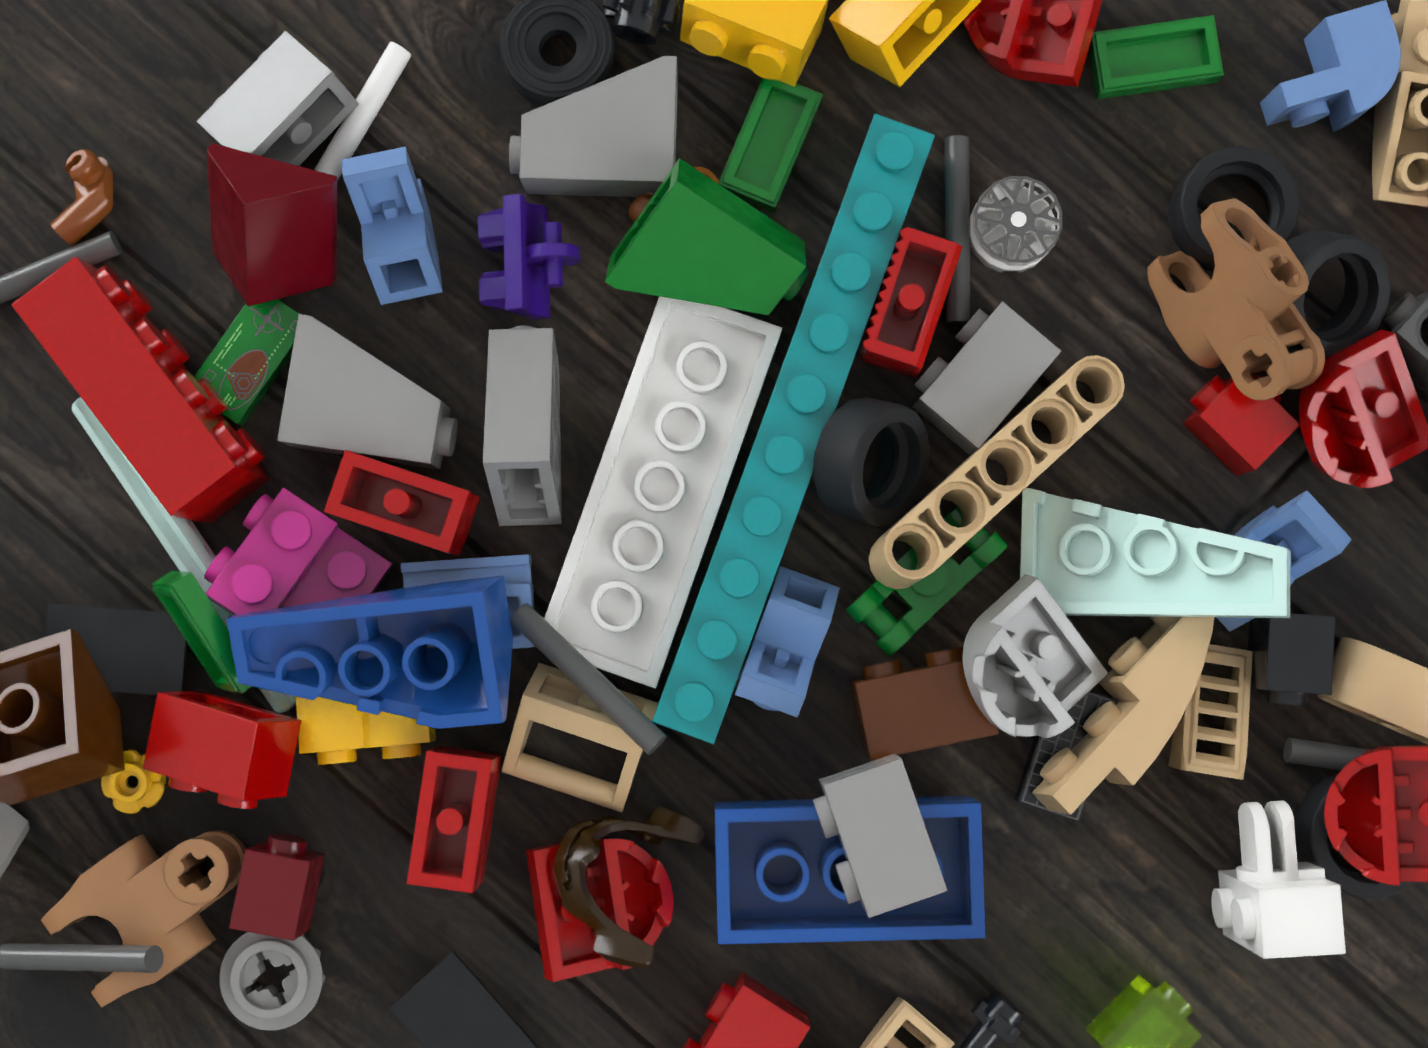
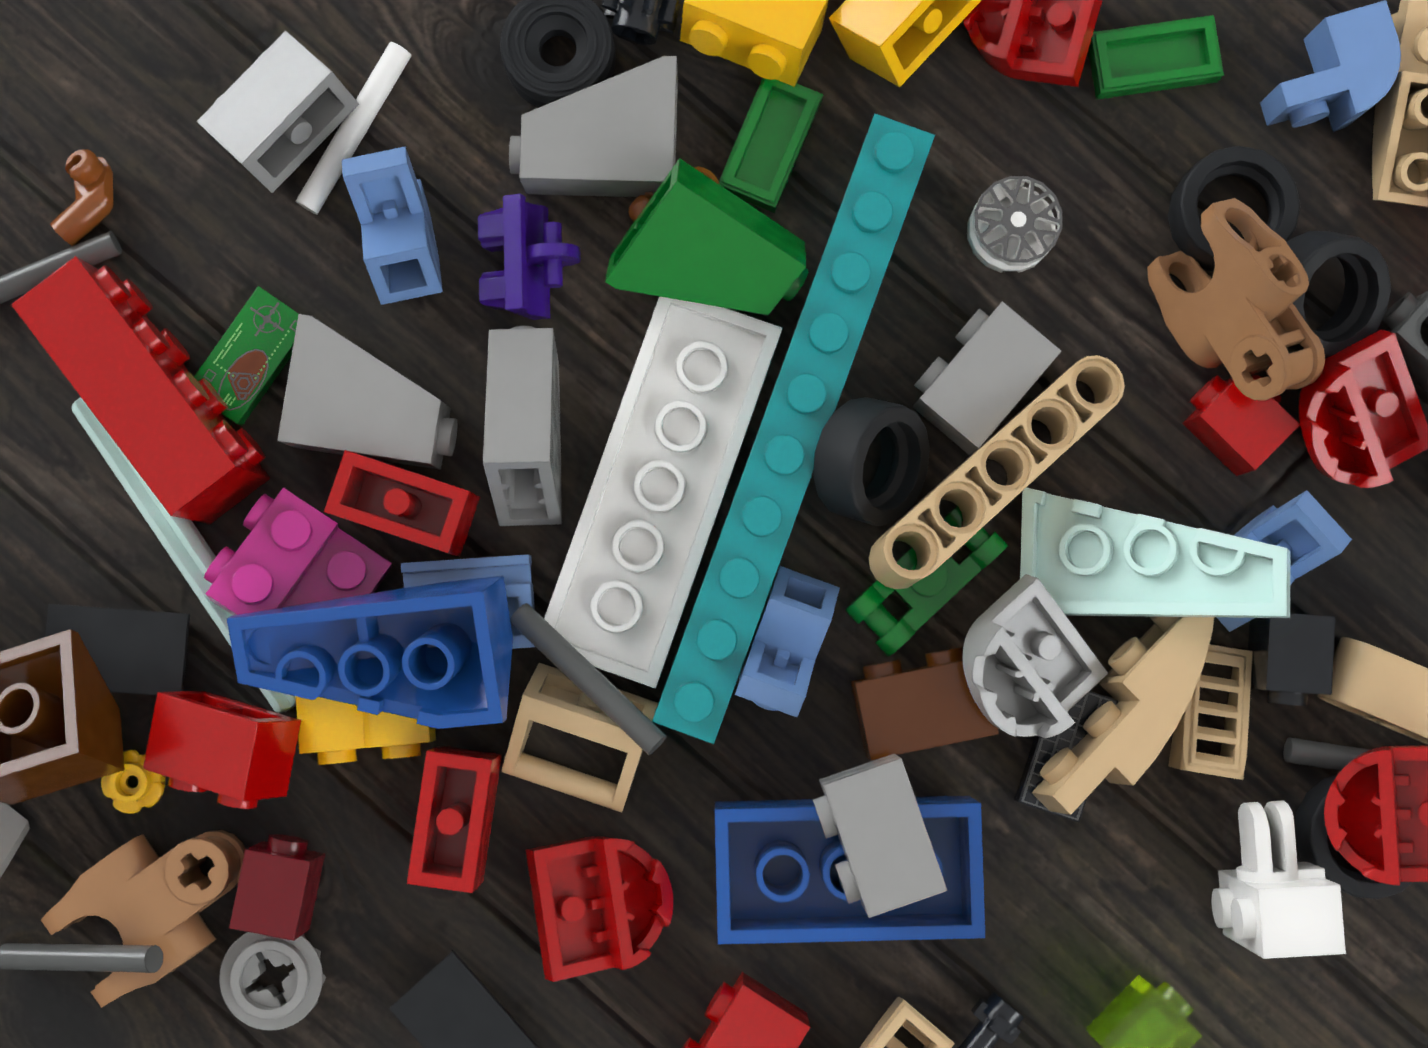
green tile [152,571,252,693] -> none
dark red slope [207,143,337,307] -> none
dark brown helmet [553,807,706,968] -> none
red brick [858,227,963,378] -> none
dark grey bar [944,135,971,325] -> none

